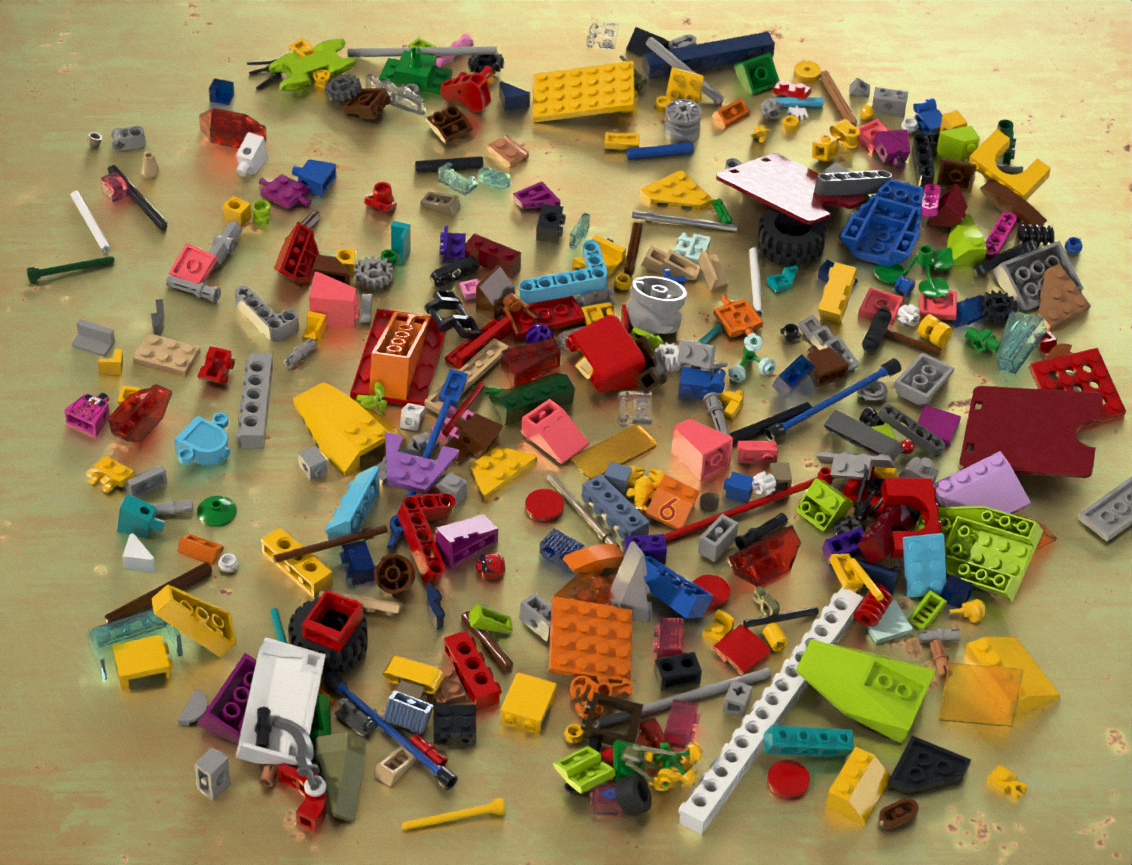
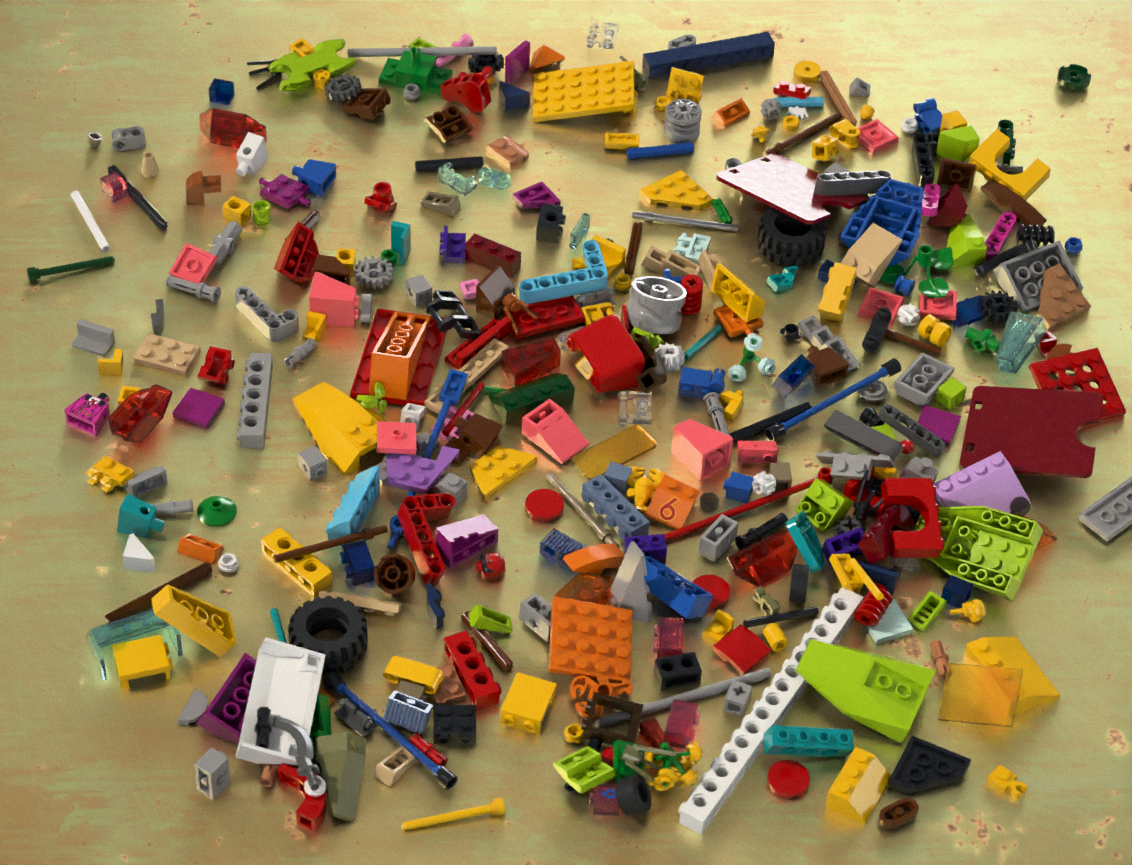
medium azure piece [174,412,231,465] -> none
red window [302,590,363,652] -> none
clear slope [366,73,425,115] -> none
black beam [430,256,480,287] -> none
dark purple piece [526,324,554,352] -> none
black slope [626,27,669,58] -> none
light grey axle [646,37,724,105] -> none
light grey bracket [678,339,728,371] -> none
green slope [734,53,780,94] -> none
white piece [749,248,763,316] -> none
light grey brick [872,87,908,118] -> none
magenta torso [872,129,910,169] -> none
medium azure plate [903,533,947,598] -> none
light grey pin [918,628,961,644] -> none
none -> magenta tile [172,388,225,428]
none -> dark orange brick [186,171,221,205]
none -> coral plate [377,421,416,455]
none -> light grey brick [406,275,432,307]
none -> magenta tile [505,40,530,85]
none -> orange slope [529,45,565,72]
none -> red piece [679,274,704,315]
none -> yellow slope [711,262,766,323]
none -> reddish brown bar [763,112,841,156]
none -> teal beam [786,511,824,573]
none -> black tyre [789,564,809,603]
none -> tan slope [840,223,903,287]
none -> lime brick [935,377,967,411]
none -> clear smoke tile [1009,497,1030,517]
none -> dark green plate [1057,64,1091,92]

